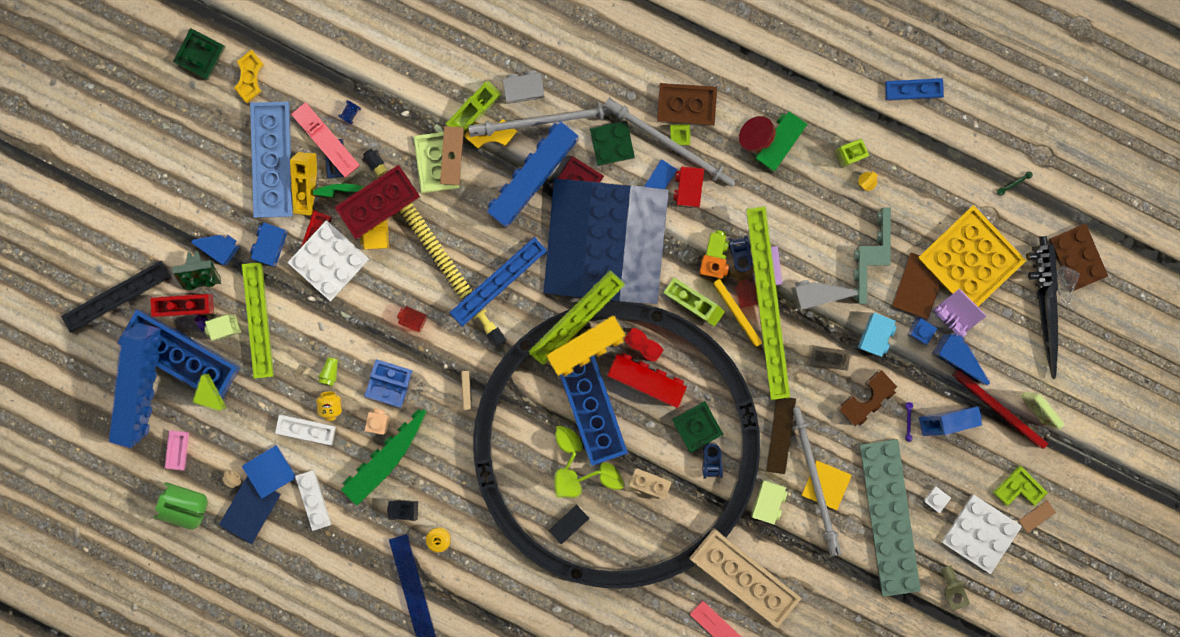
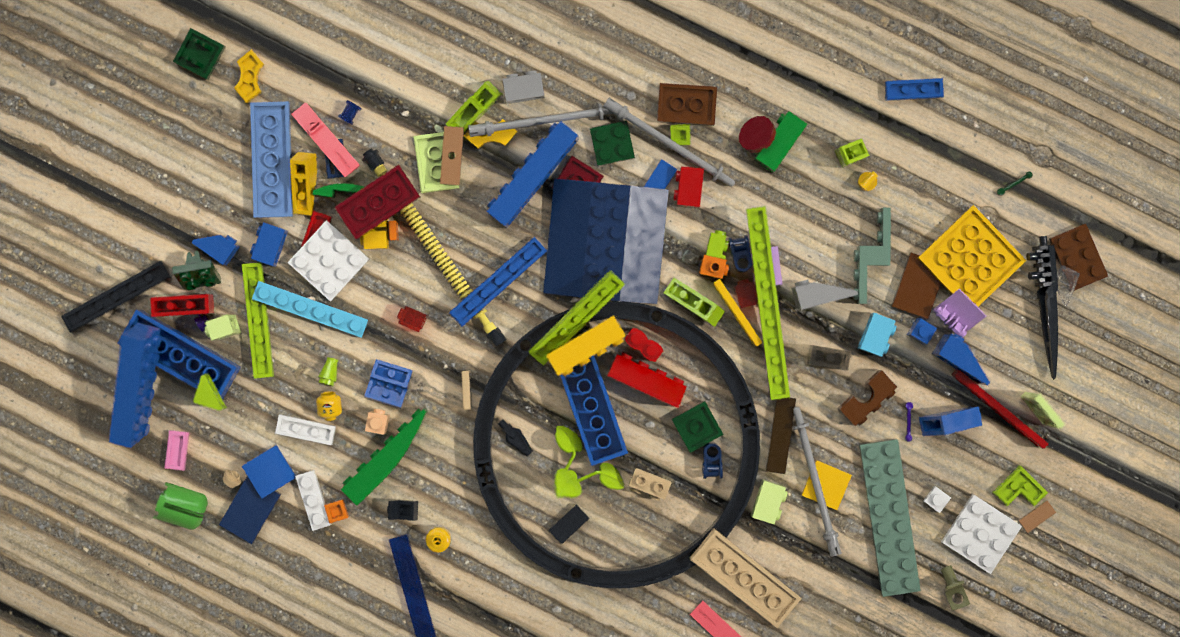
none -> medium azure plate [252,281,368,338]
none -> orange plate [324,499,349,523]
none -> orange tile [388,221,399,241]
none -> black piece [498,419,533,456]

